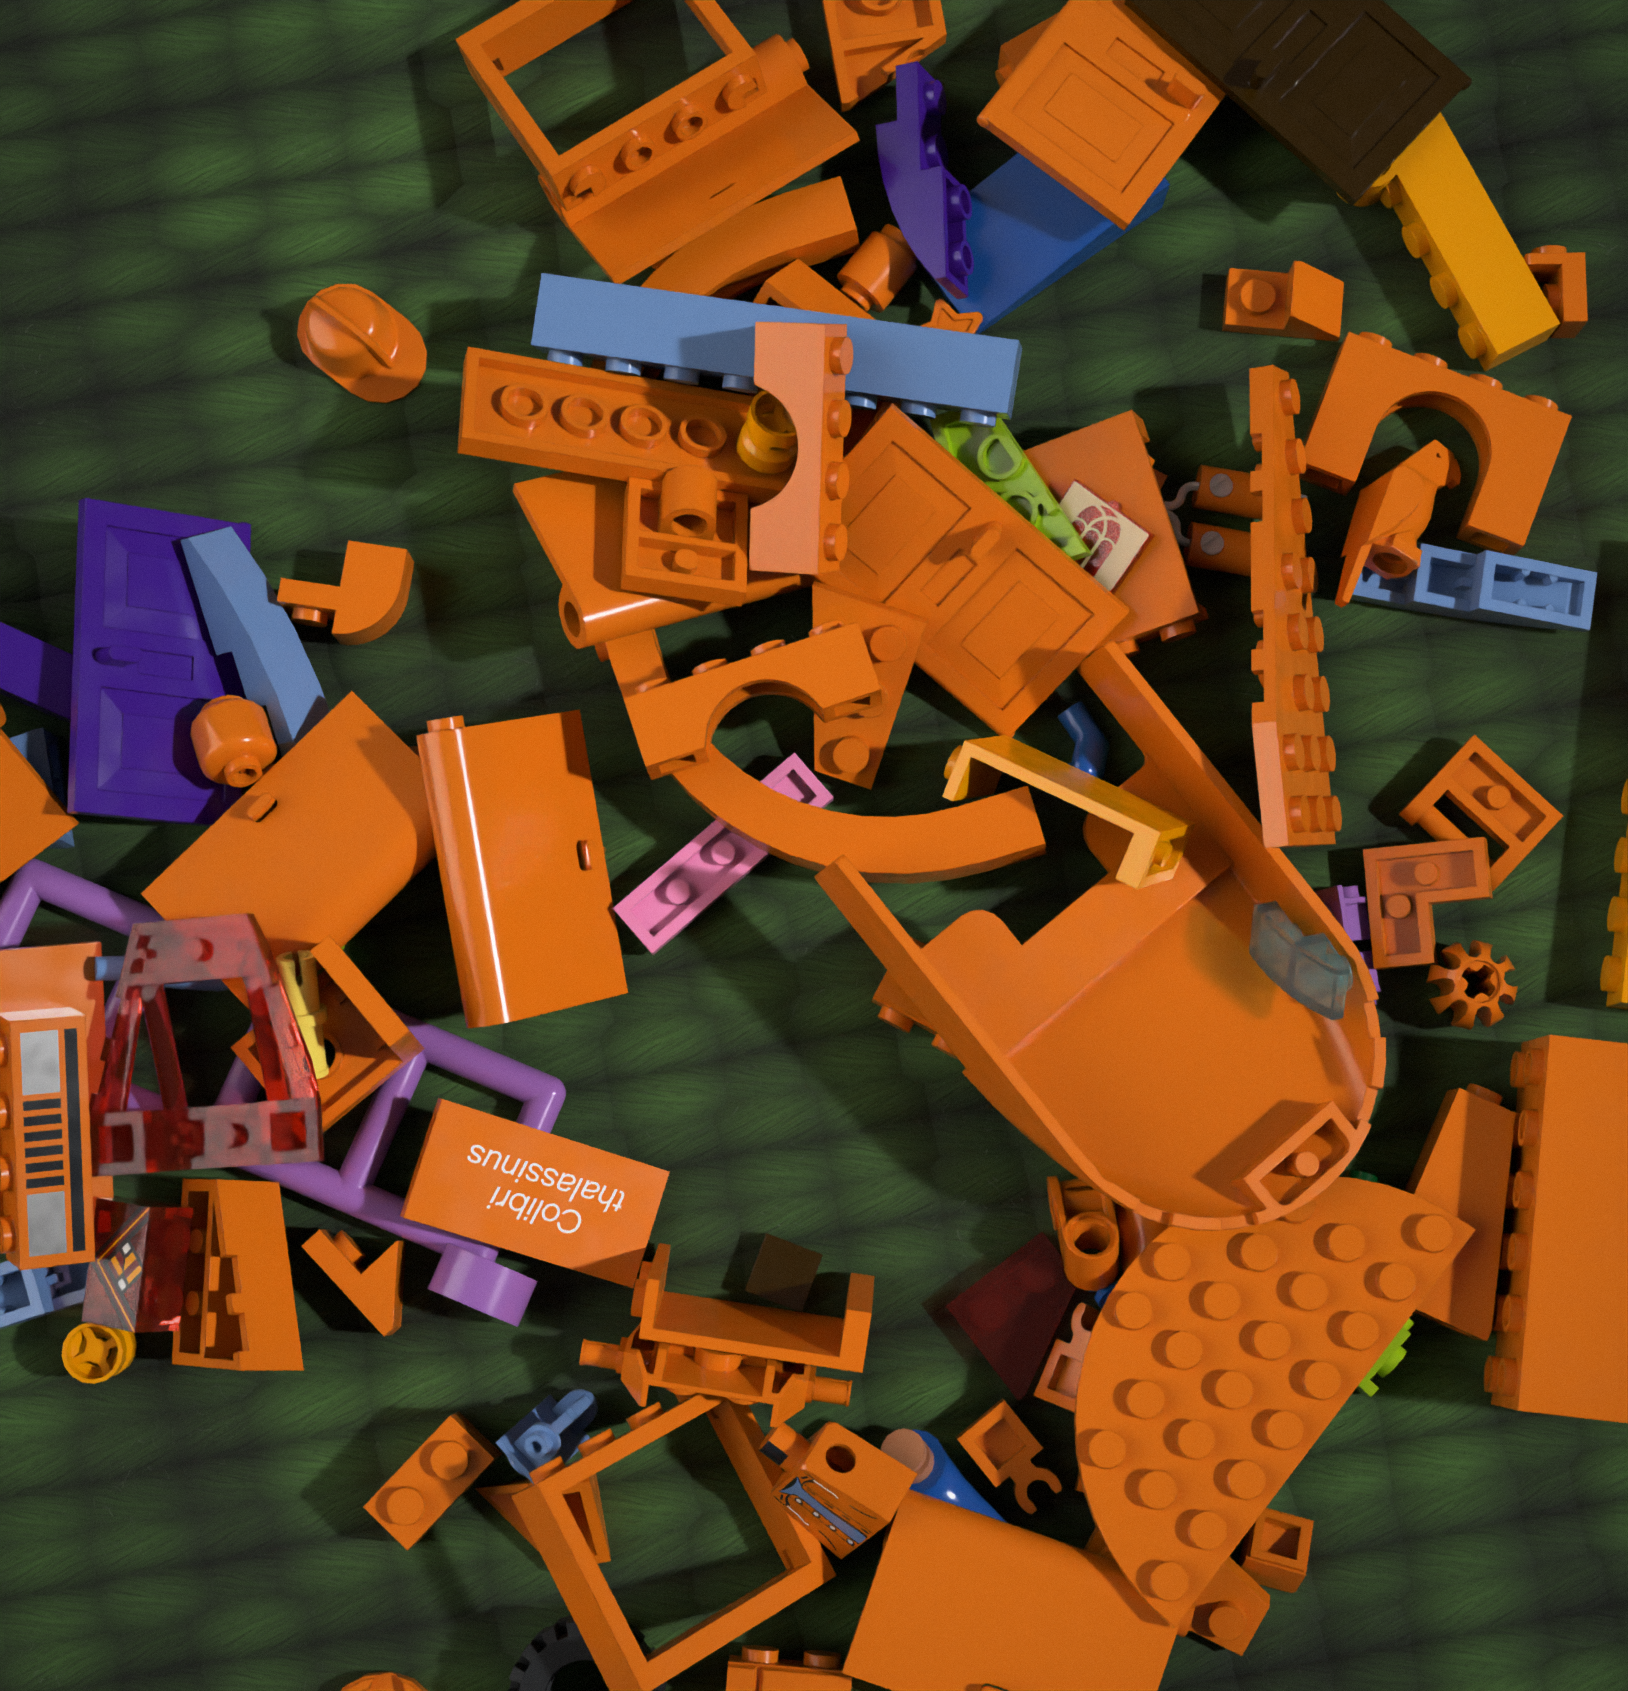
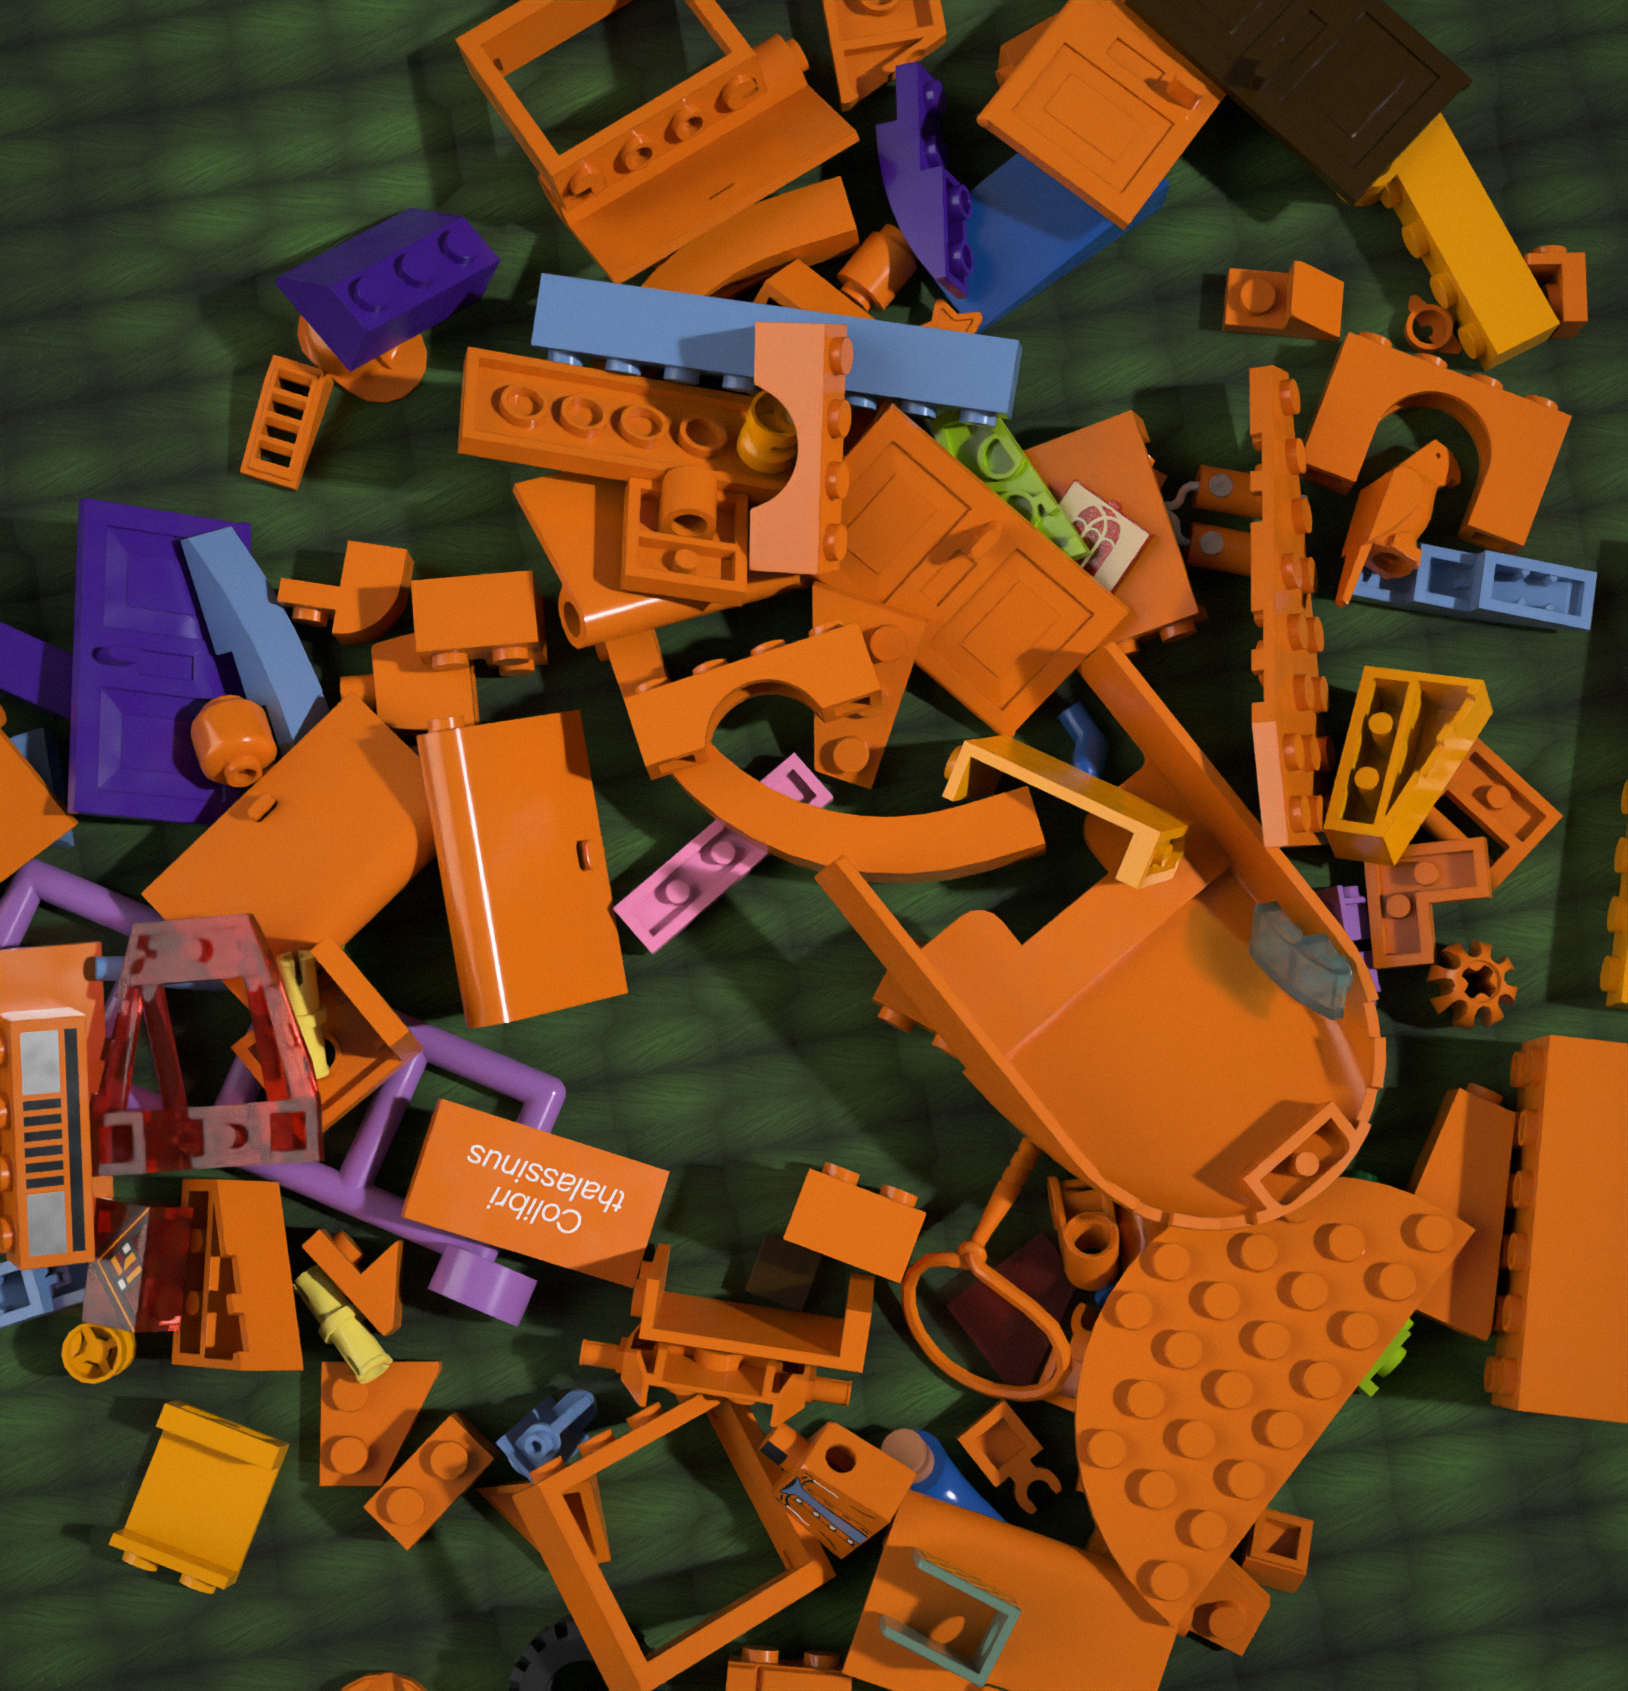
none -> light orange panel [109,1400,290,1594]
none -> orange slope [240,355,334,492]
none -> dark purple slope [275,208,500,372]
none -> light yellow pin [293,1265,393,1384]
none -> orange wing [319,1361,442,1486]
none -> orange torso [340,633,480,739]
none -> orange brick [411,570,548,677]
none -> orange brick [783,1162,926,1283]
none -> sand green piece [878,1547,1022,1688]
none -> orange piece [901,1137,1073,1402]
none -> light orange wedge [1323,666,1493,866]
none -> orange plate [1404,295,1462,354]

